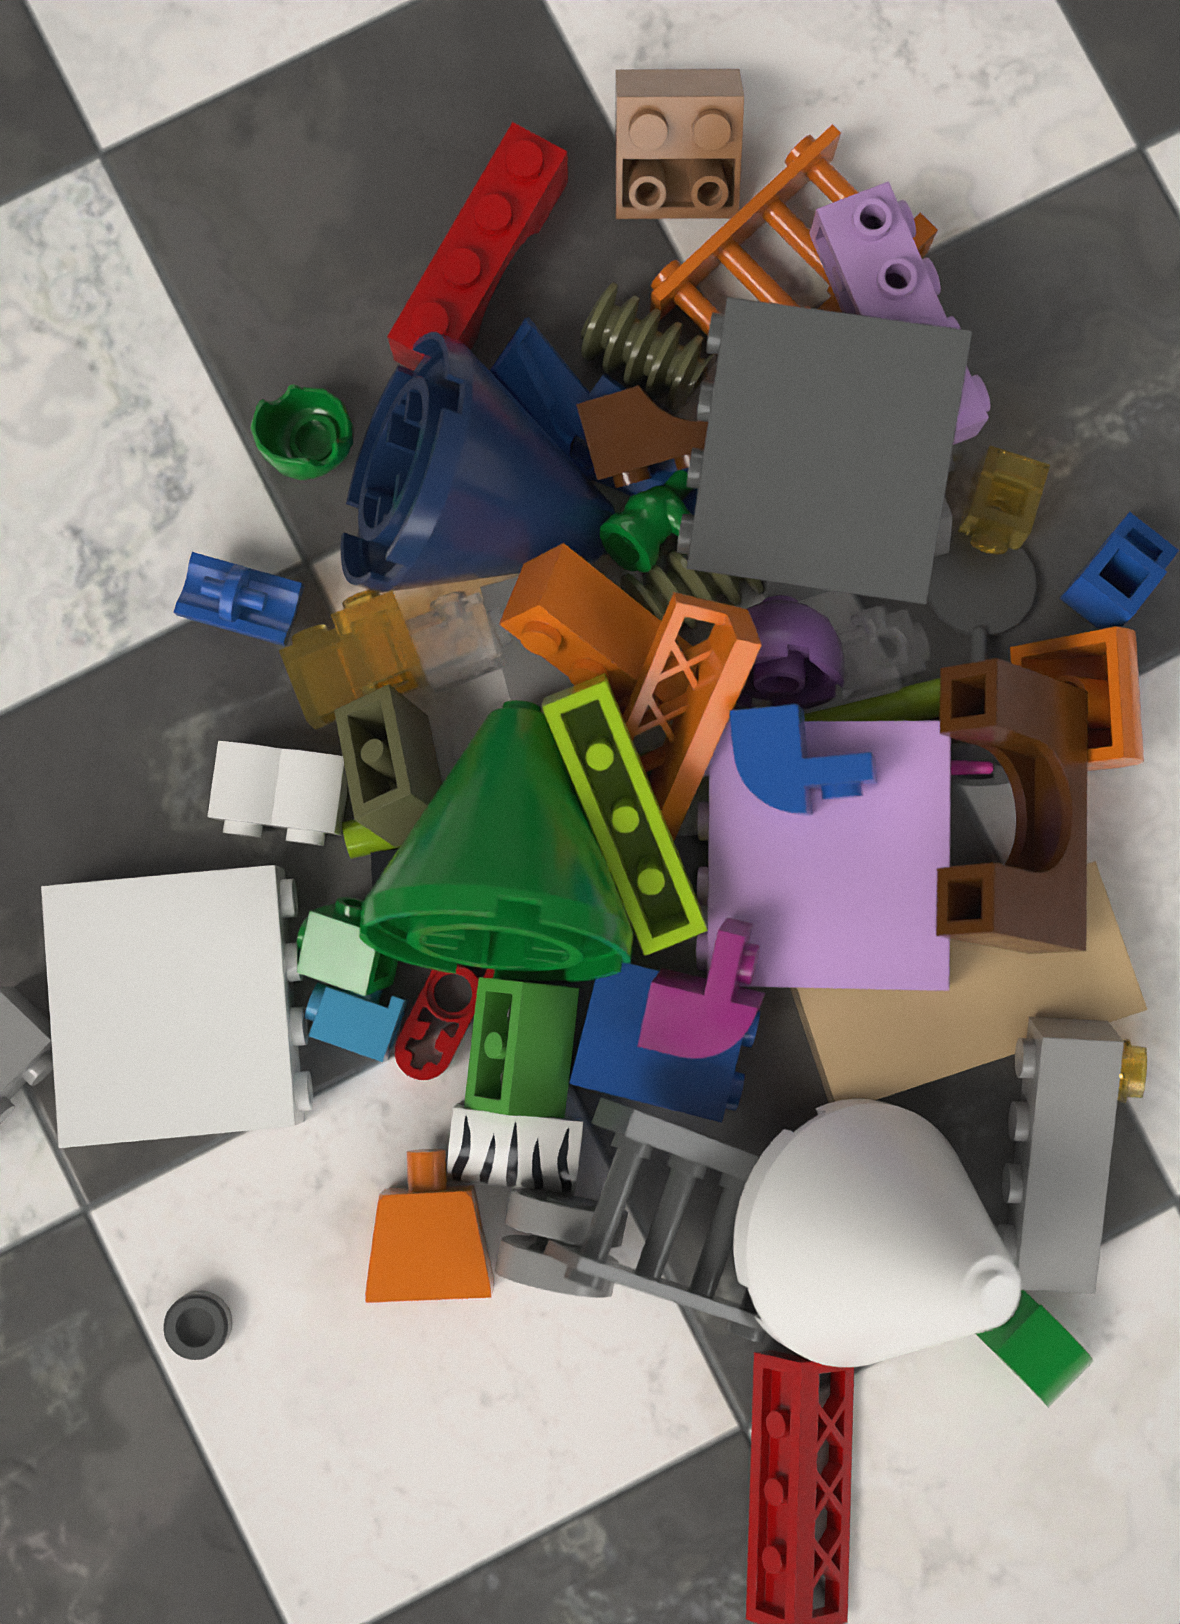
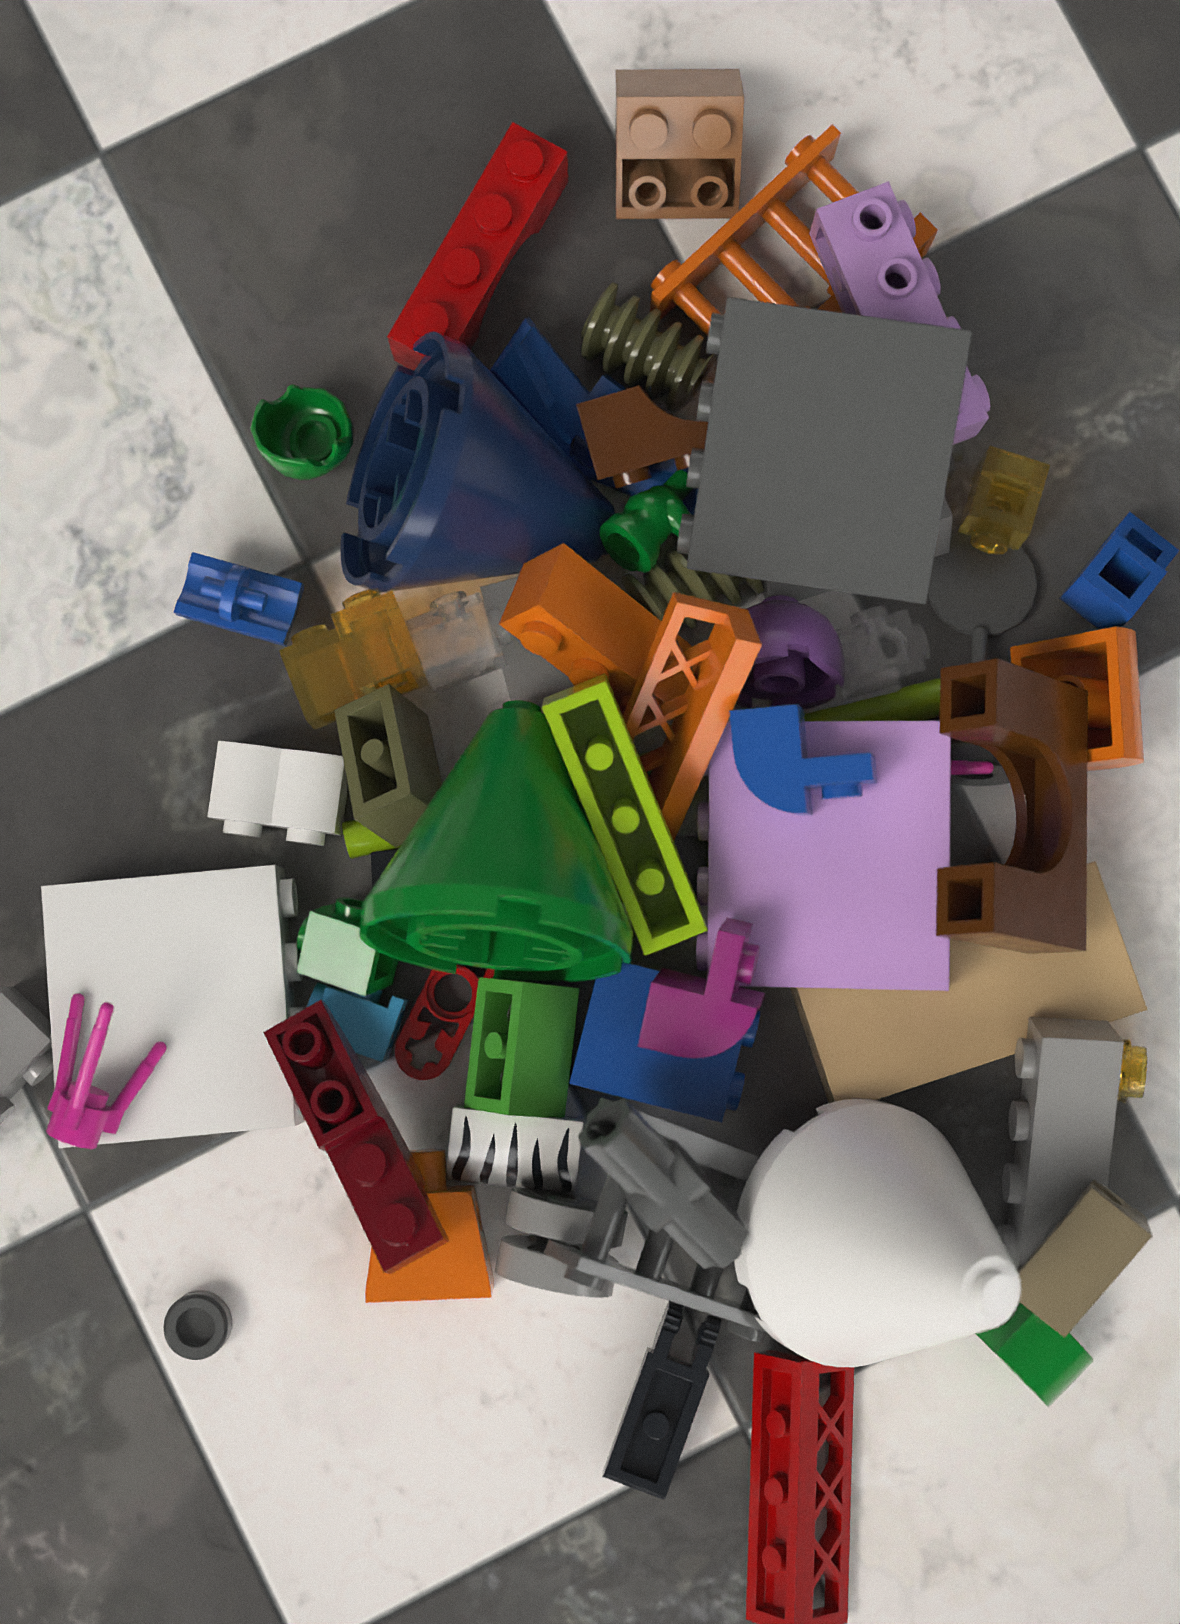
none -> dark pink plant [46,993,167,1149]
none -> dark red slope [263,1000,449,1274]
none -> dark grey piece [578,1098,749,1269]
none -> black hinge [603,1301,722,1500]
none -> dark tan hinge [1017,1179,1153,1338]

